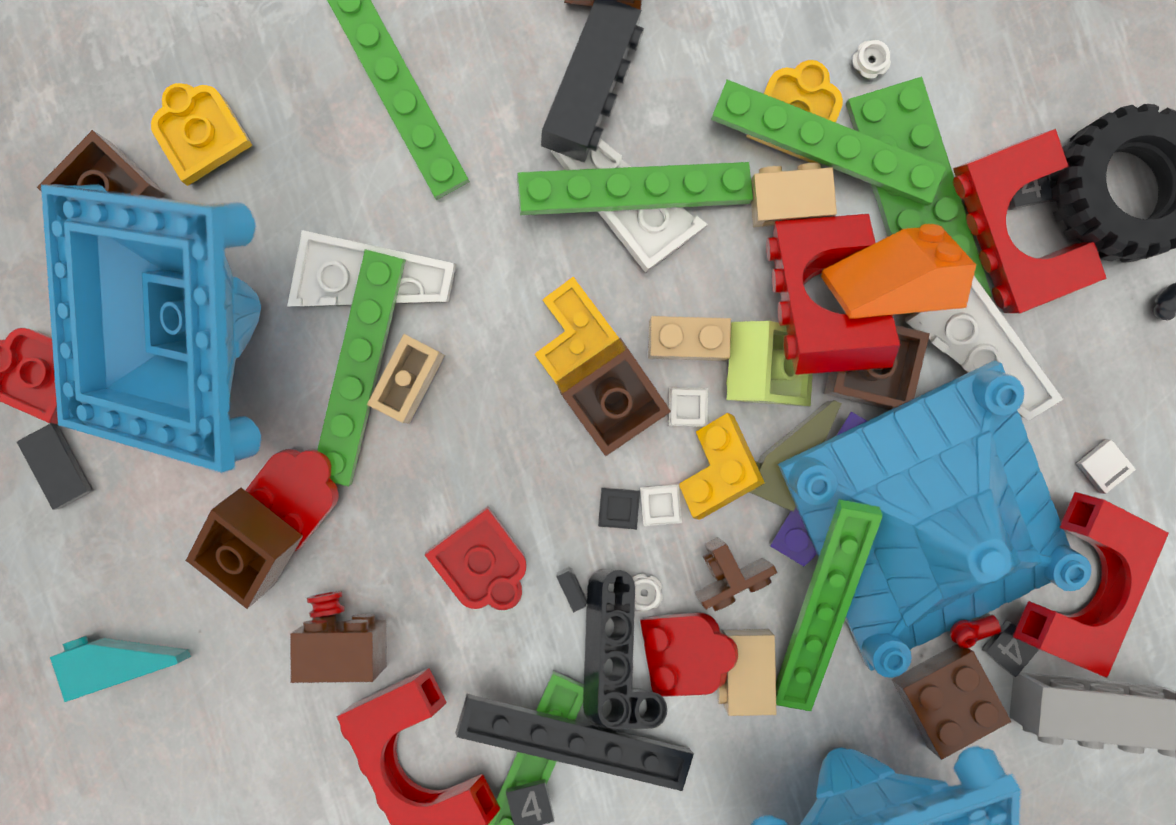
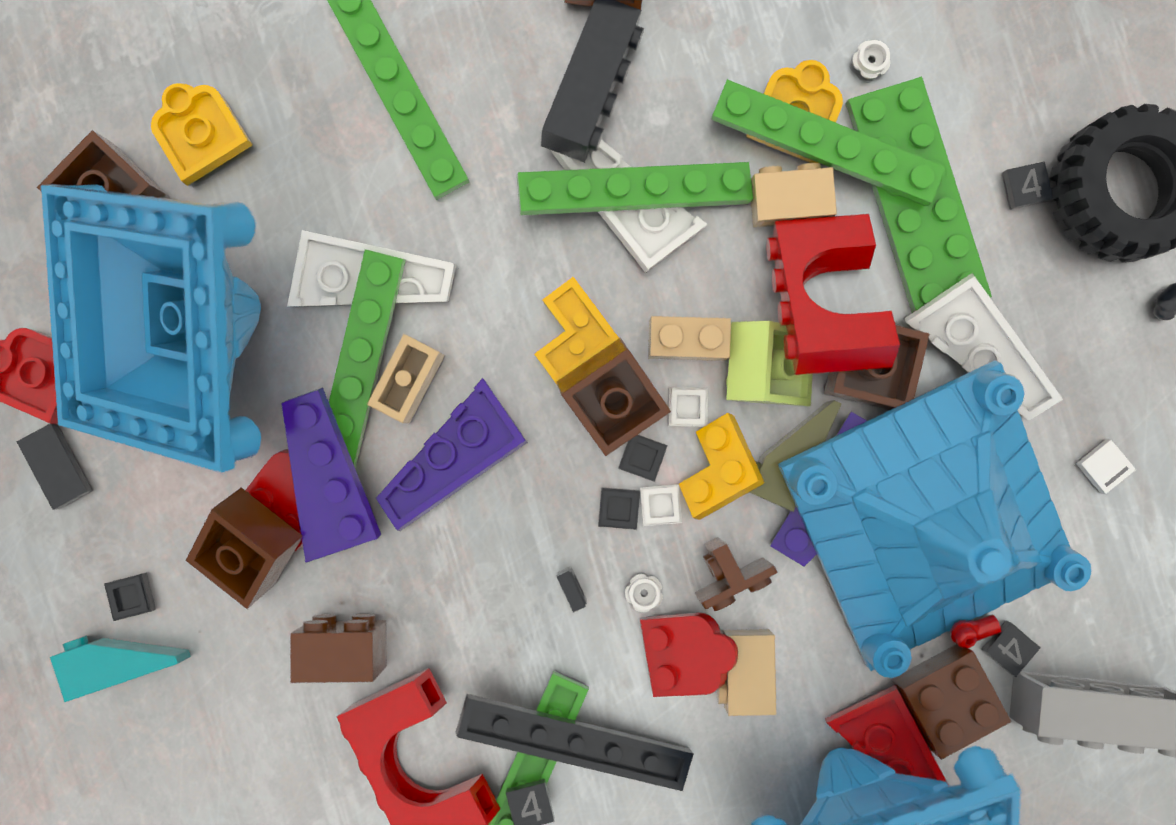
red bush [307,591,345,618] -> none
red plate [425,506,526,610] -> none
black beam [583,570,668,729] -> none
bright green plate [776,499,883,711] -> none
orange slope [821,224,976,318] -> none
arch [953,129,1107,314] -> none
red arch [1013,492,1169,678] -> none
none -> black tile [104,572,156,621]
none -> dark purple wing [281,387,381,563]
none -> dark purple wing [376,378,528,531]
none -> black tile [618,435,668,482]
none -> red wing [825,685,950,786]

